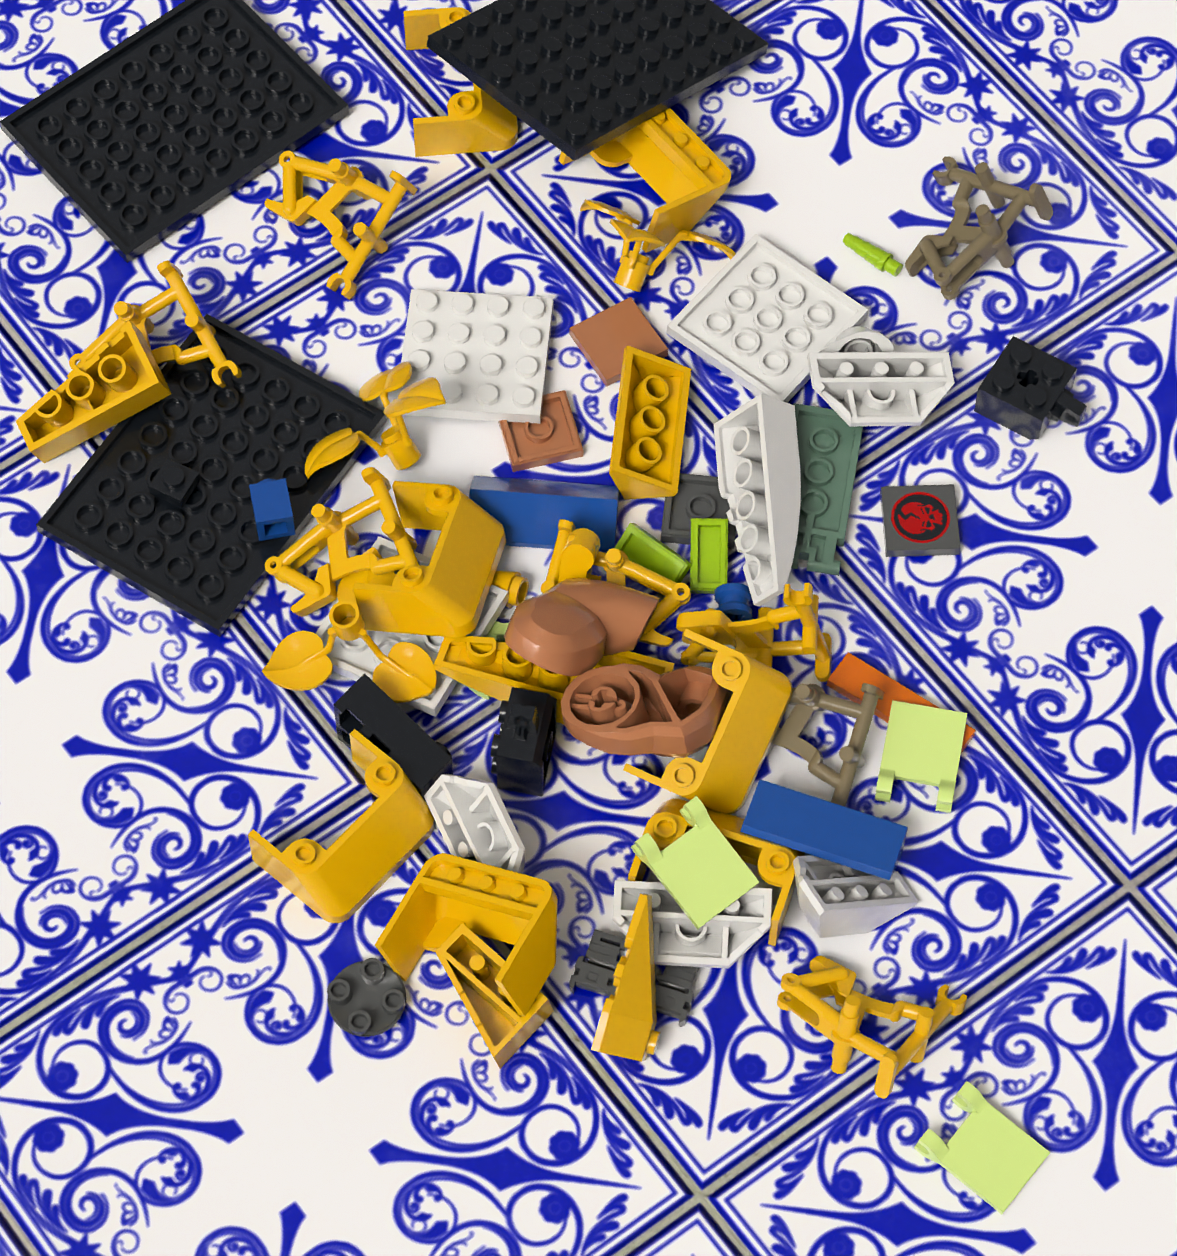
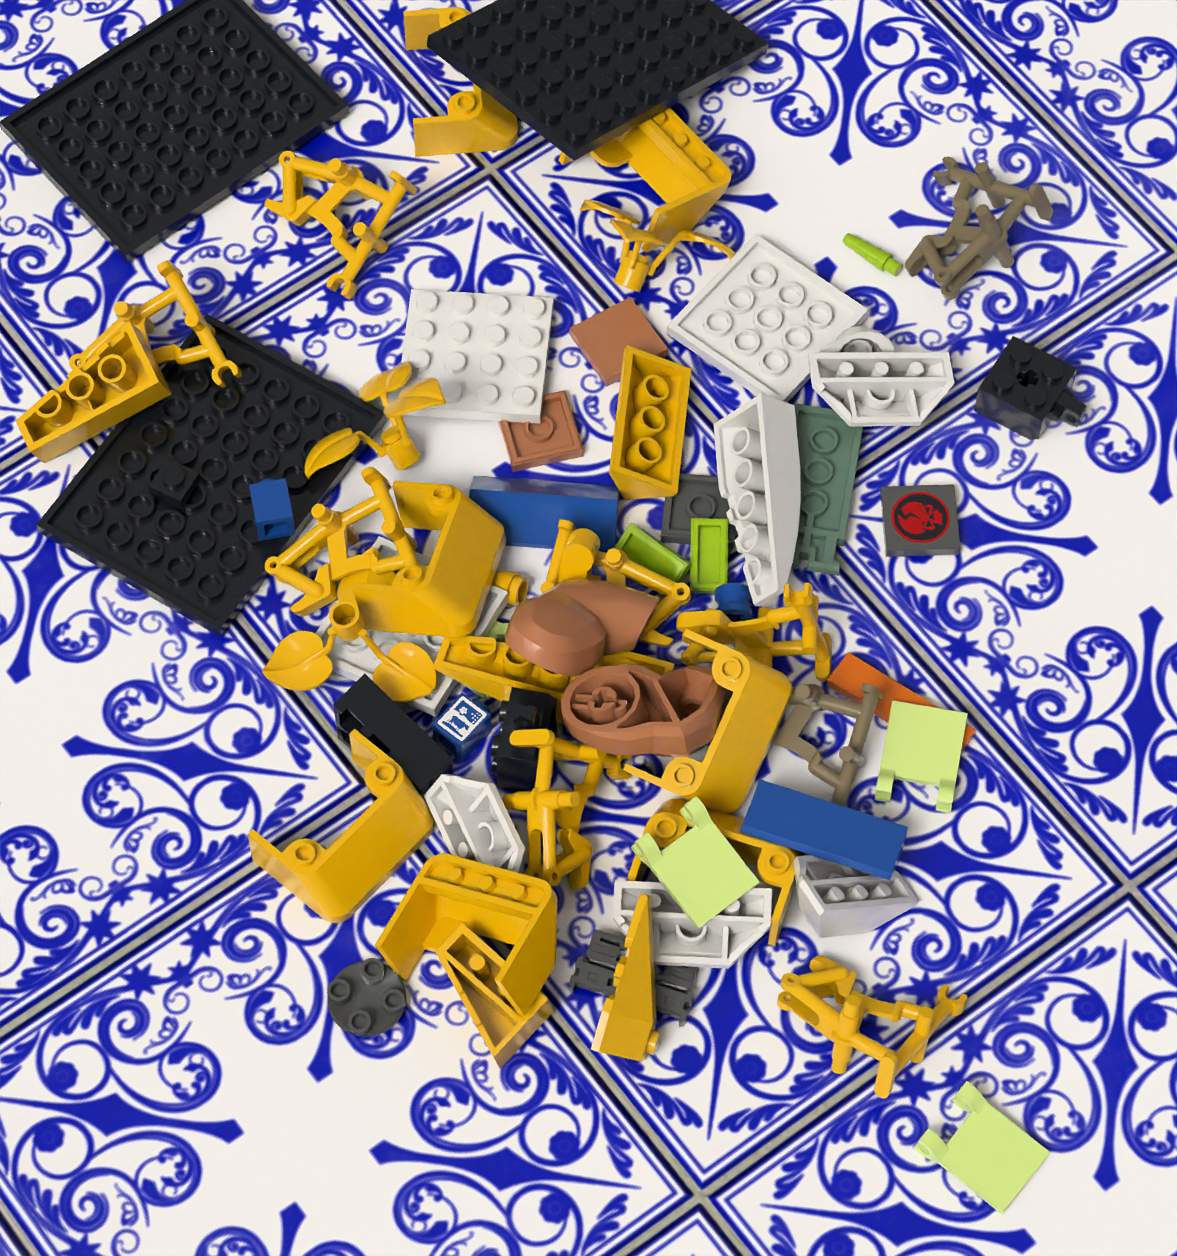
none -> blue brick [432,693,492,763]
none -> yellow piece [502,729,632,889]

